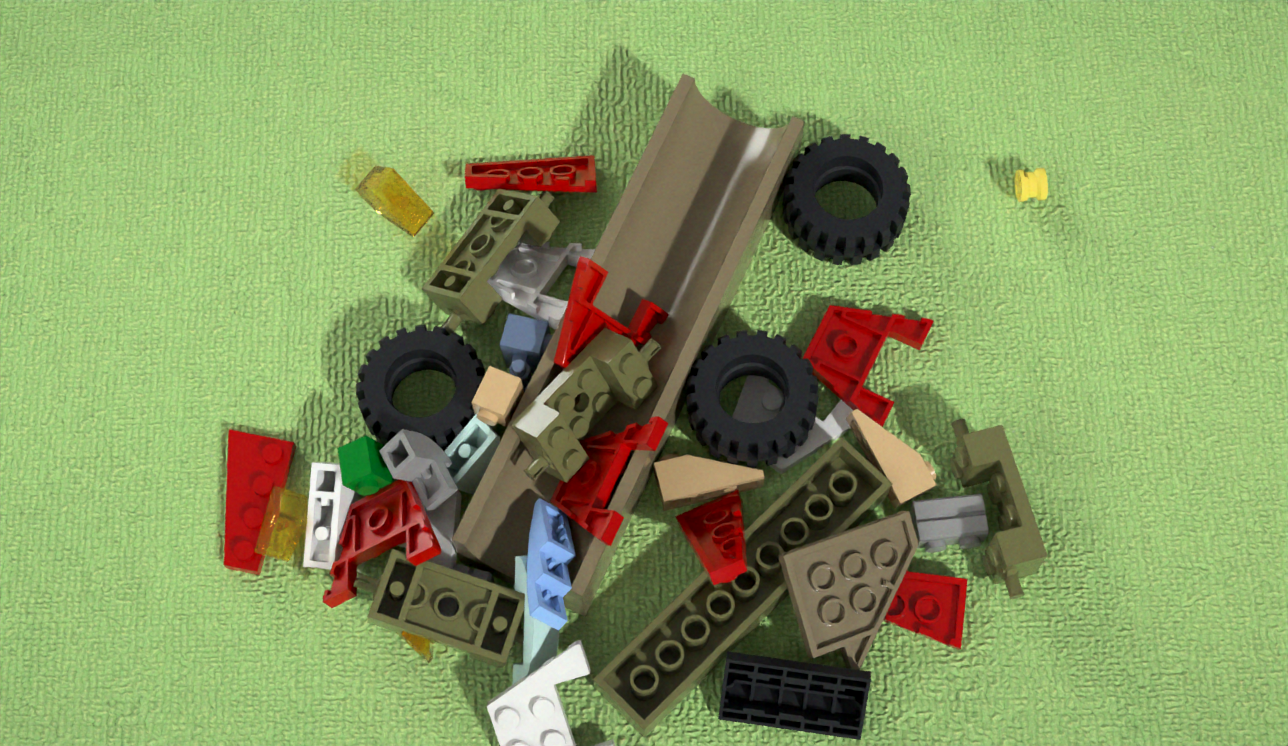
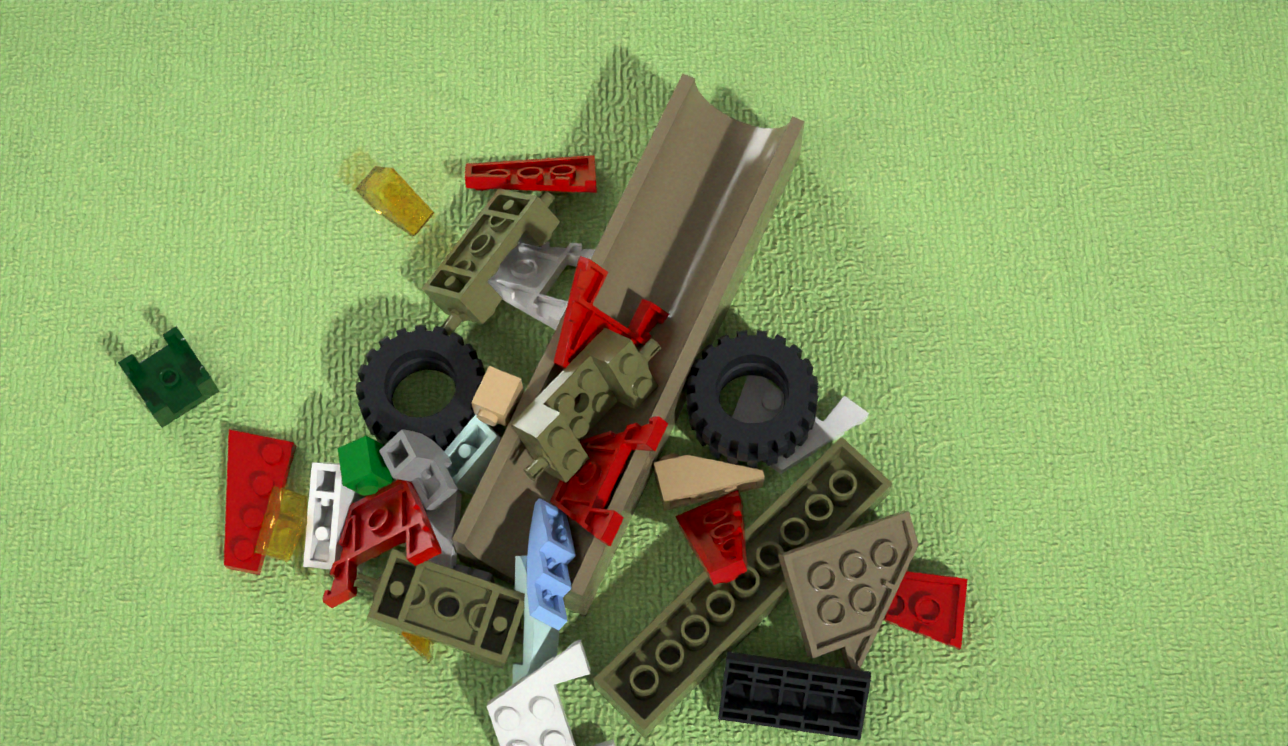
sand blue brick [500,314,553,393] -> none
black tyre [782,134,911,265] -> none
red wing [802,305,934,427] -> none
tan slope [846,409,937,509] -> none
light grey brick [910,494,989,553] -> none
olive brick [950,419,1048,599] -> none
light yellow wheel [1015,168,1048,202] -> none
none -> dark green panel [118,326,219,428]

